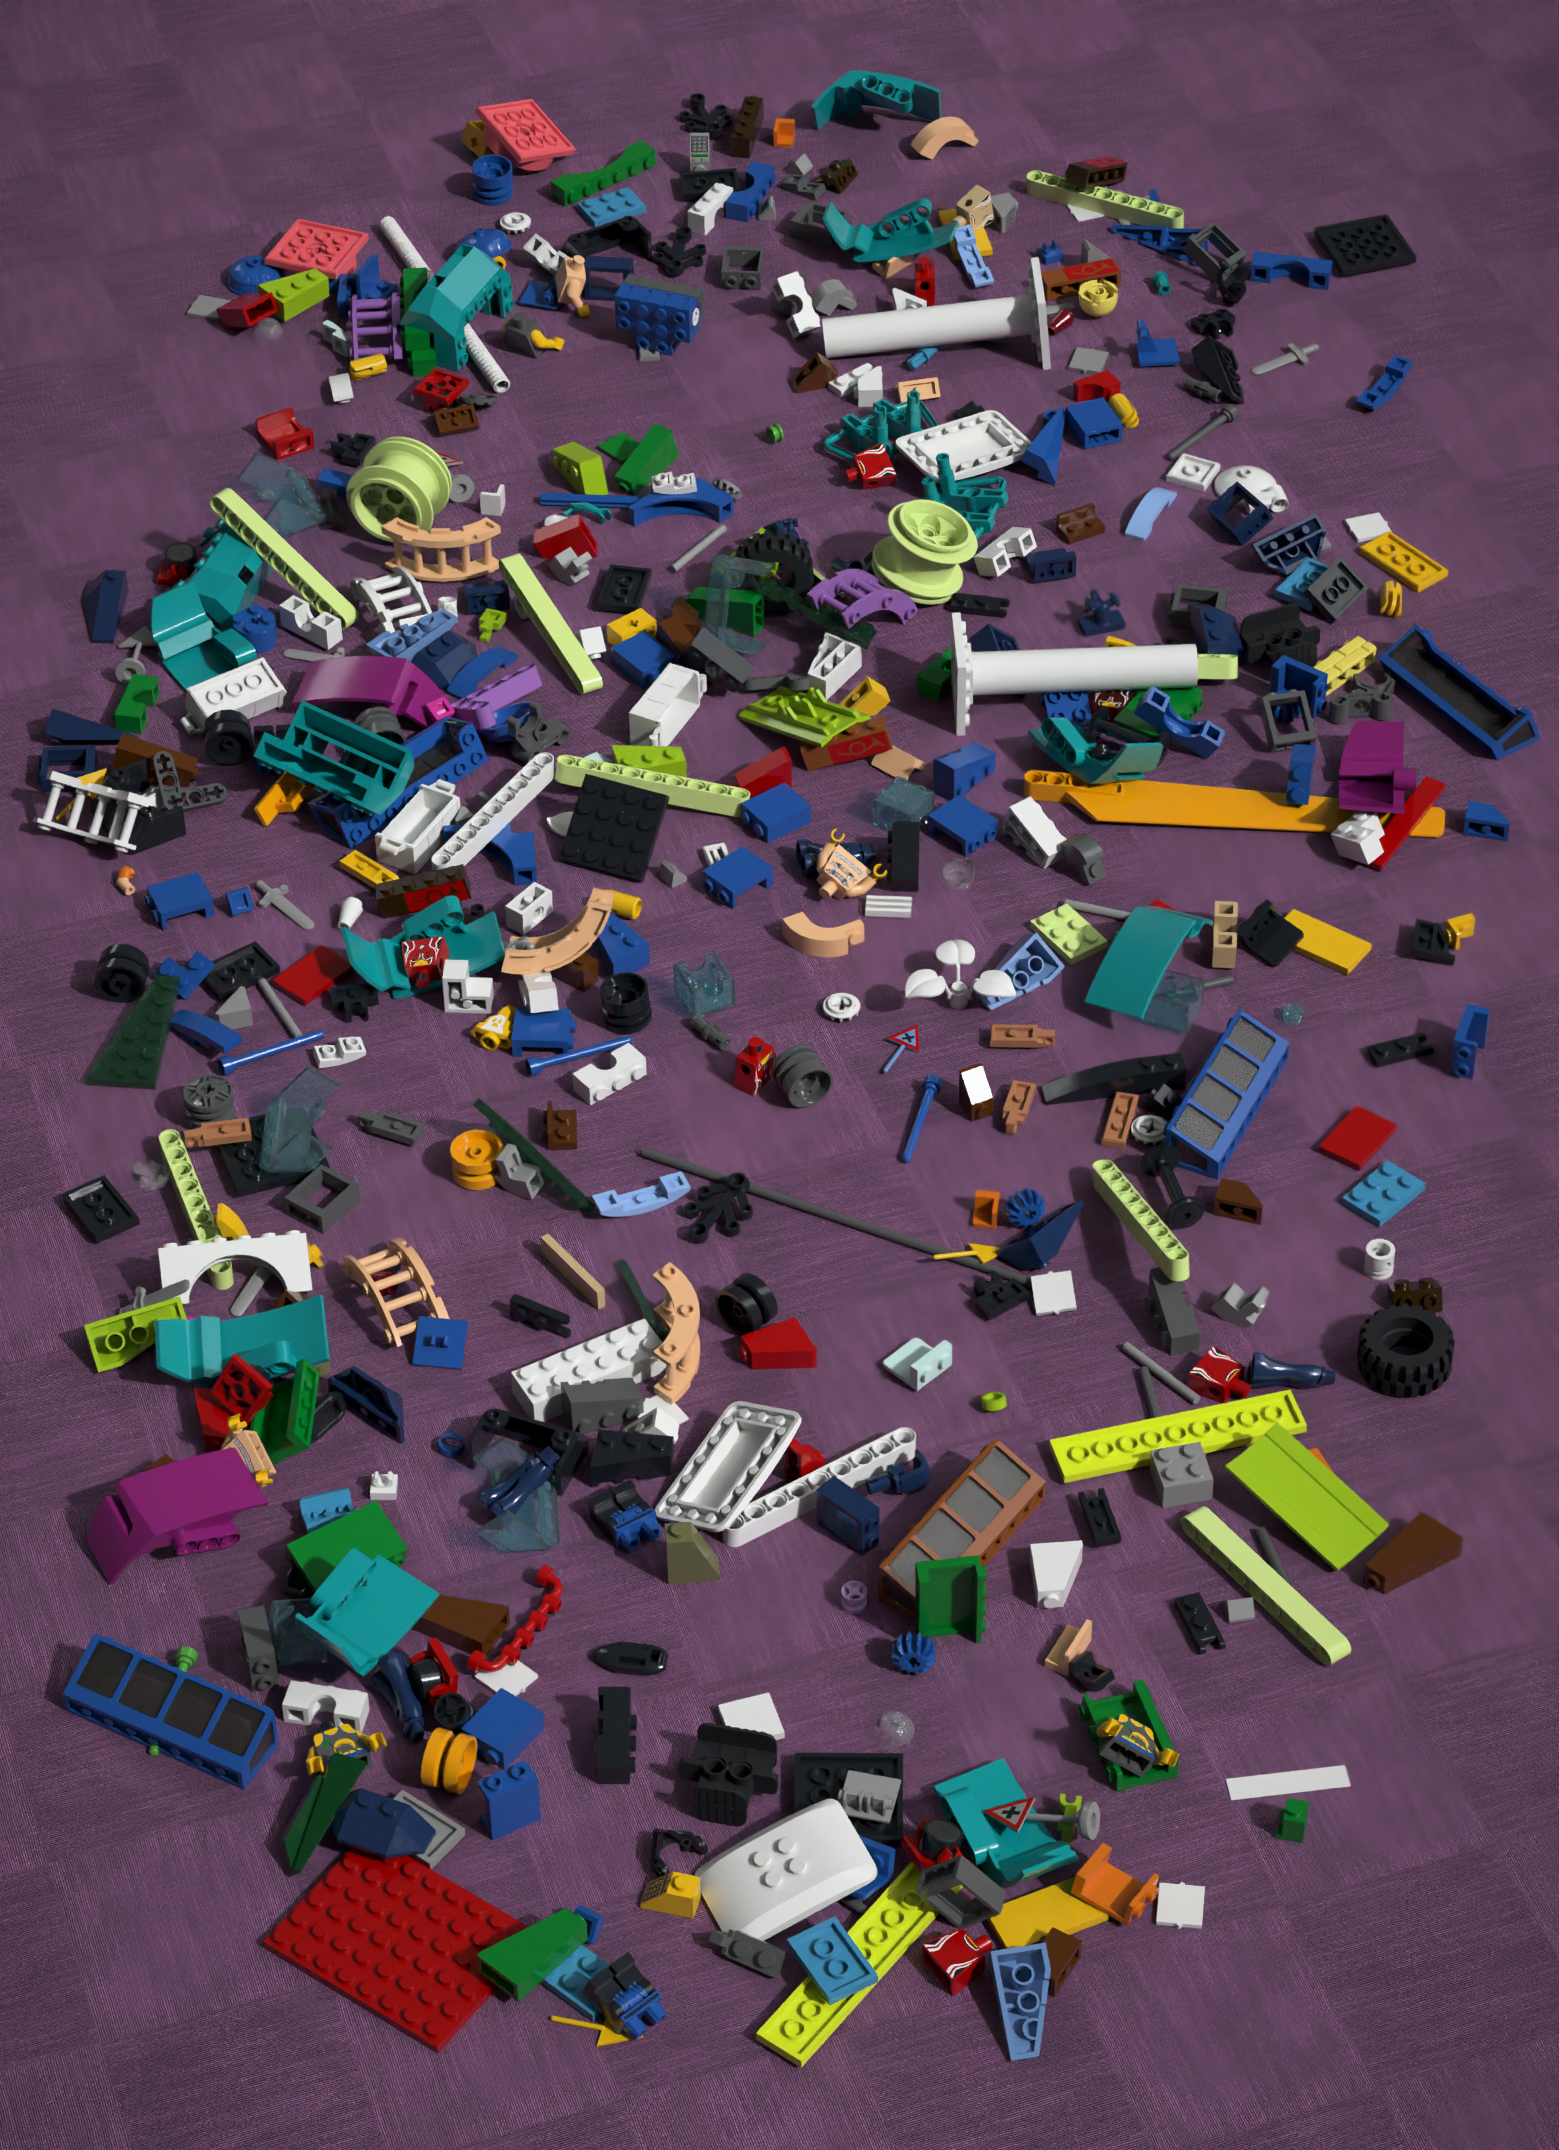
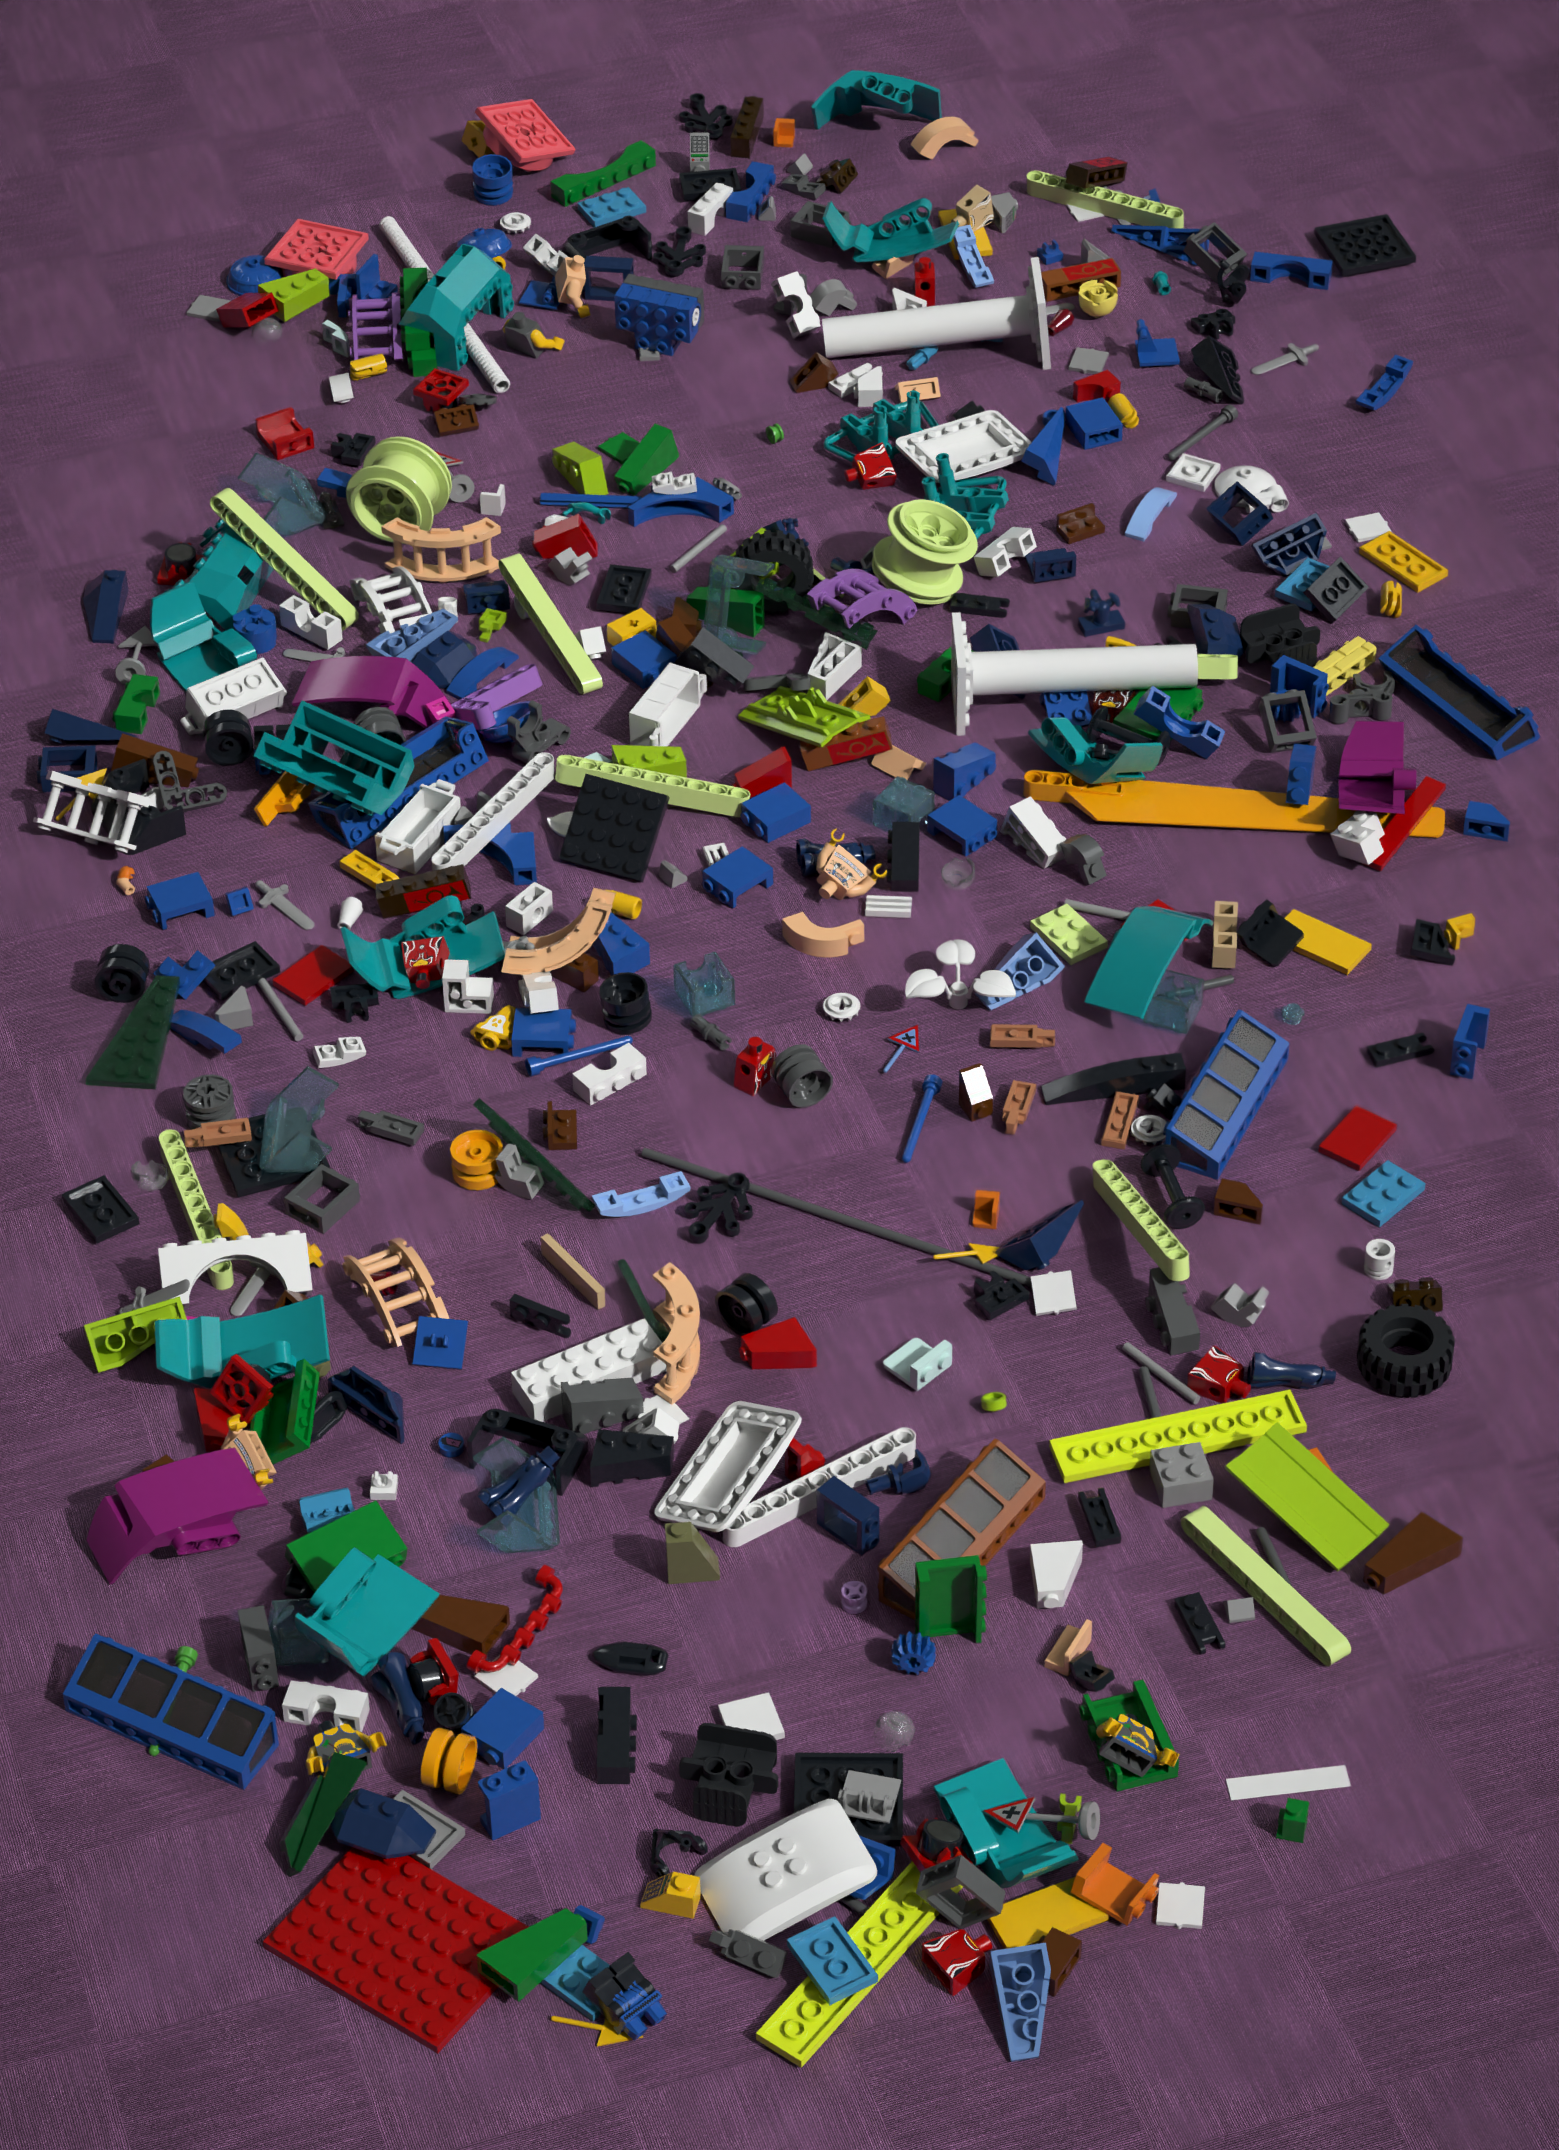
blue piece [218,1030,325,1076] -> none
hips [588,1480,661,1552] -> none
blue gear [1004,1187,1046,1229] -> none

